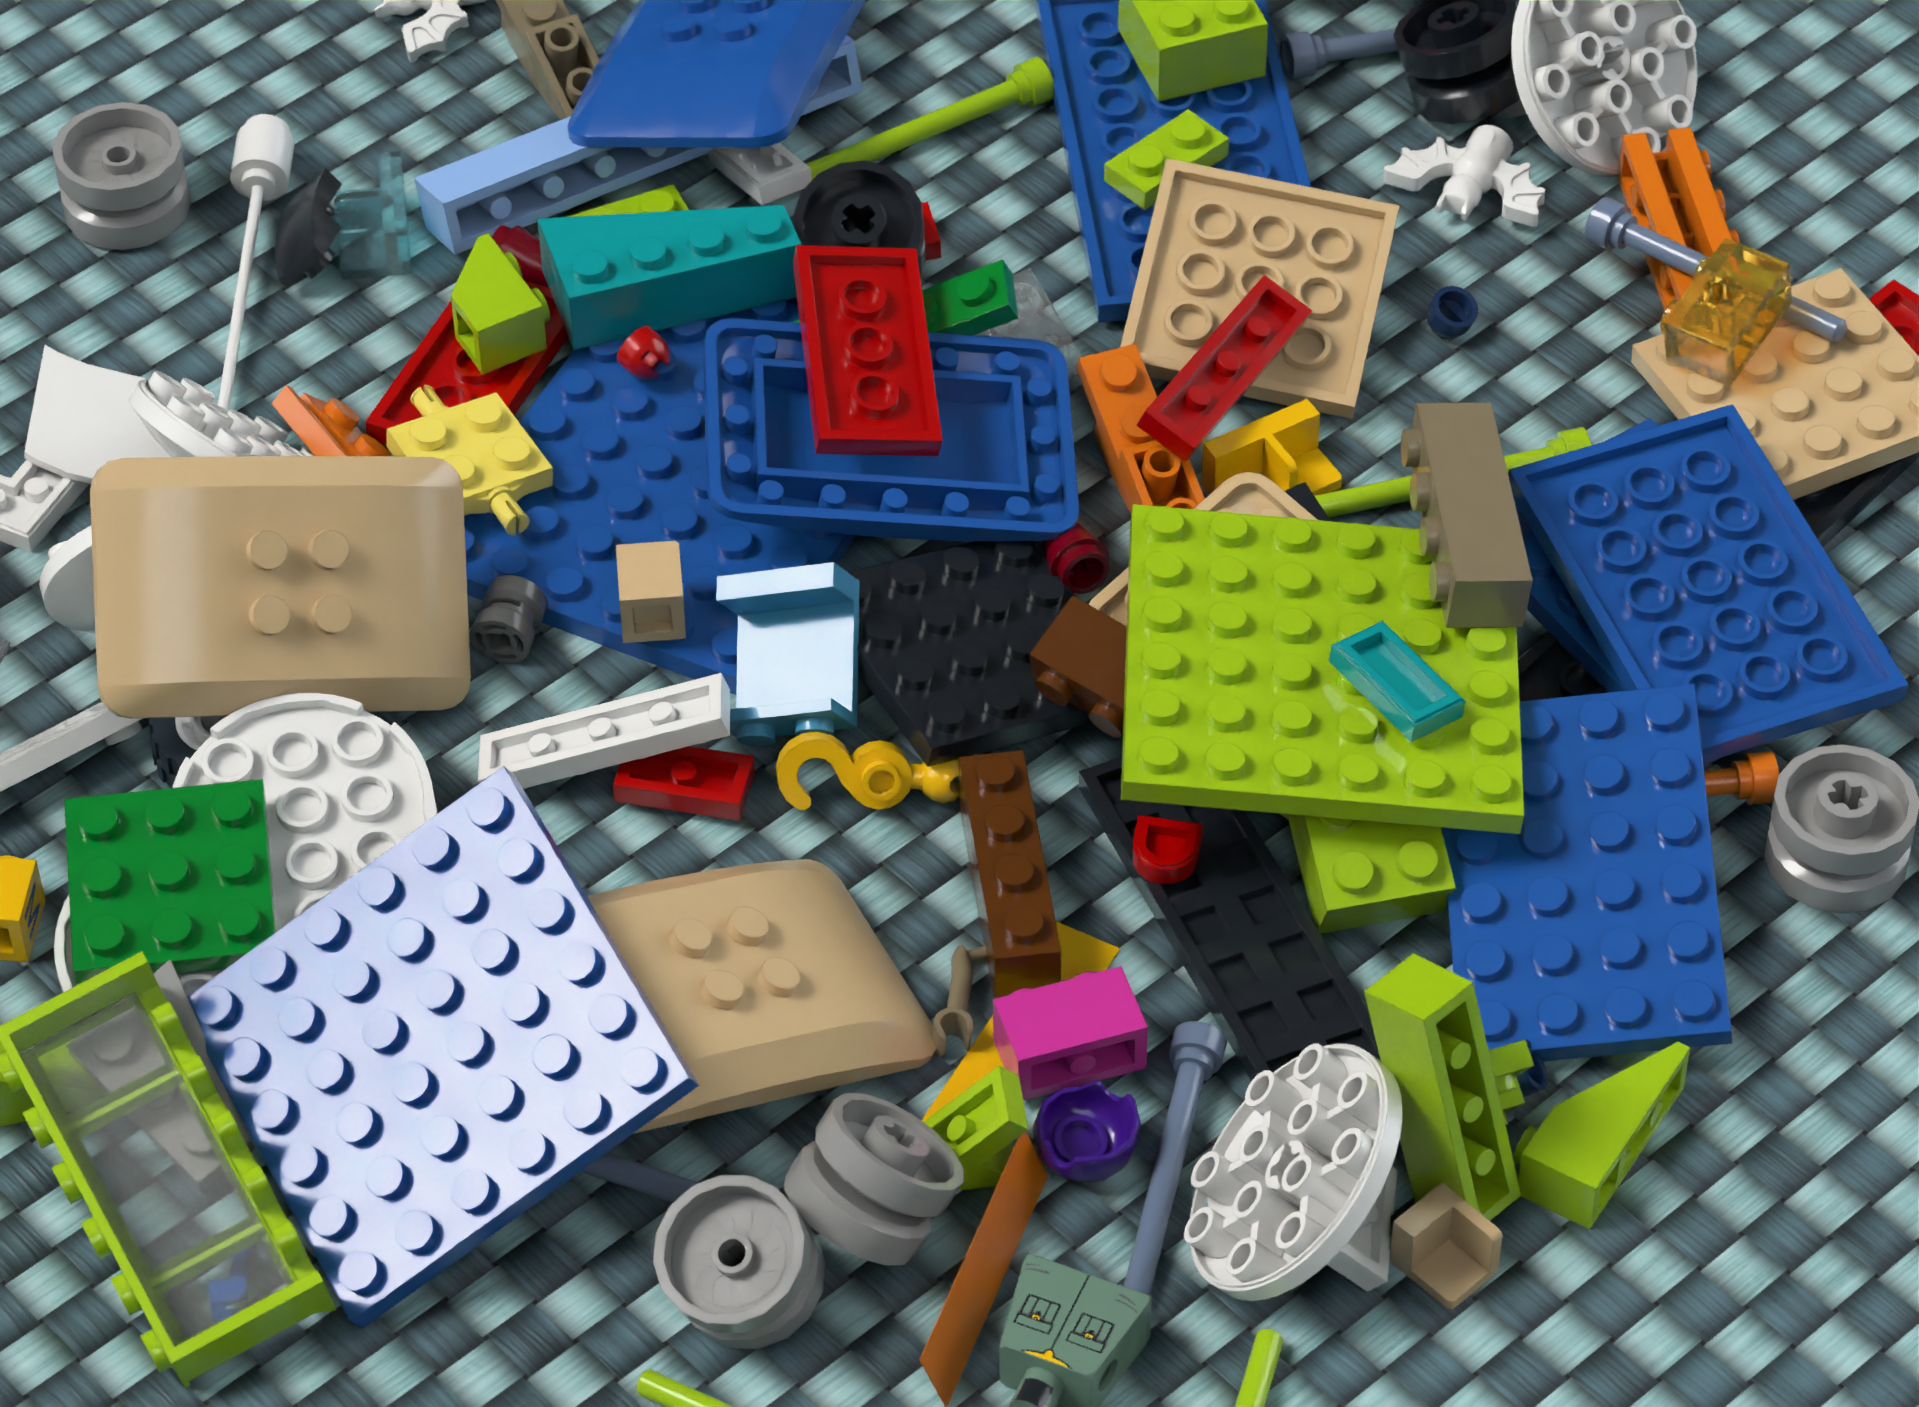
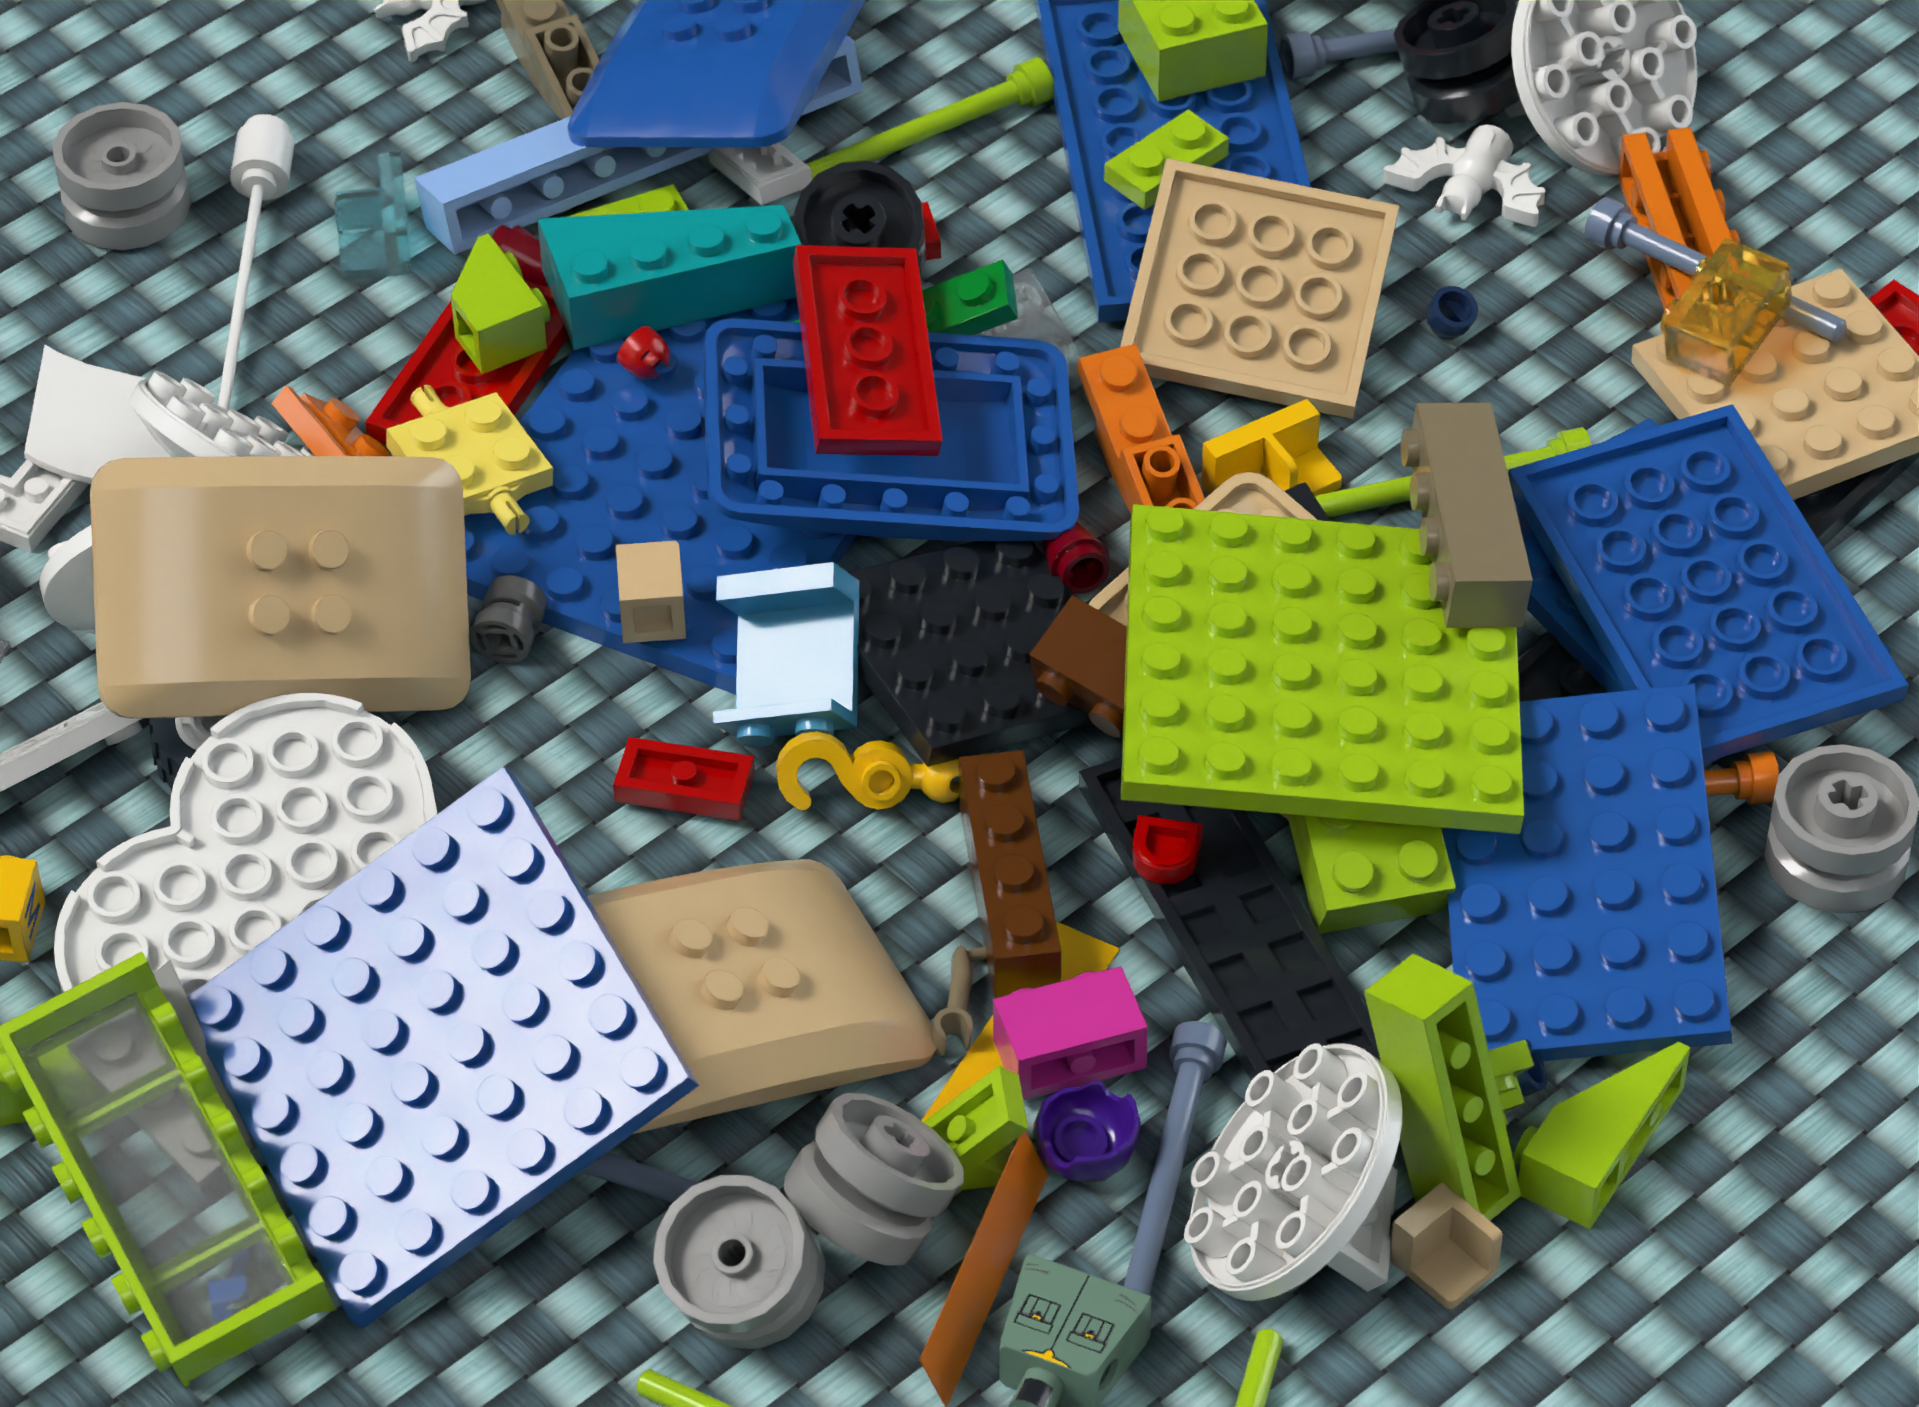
green plate [64,779,276,984] -> none
black slope [275,168,342,288] -> none
white plate [478,673,730,789] -> none
red plate [1136,275,1312,462] -> none
teal tile [1329,621,1465,742] -> none

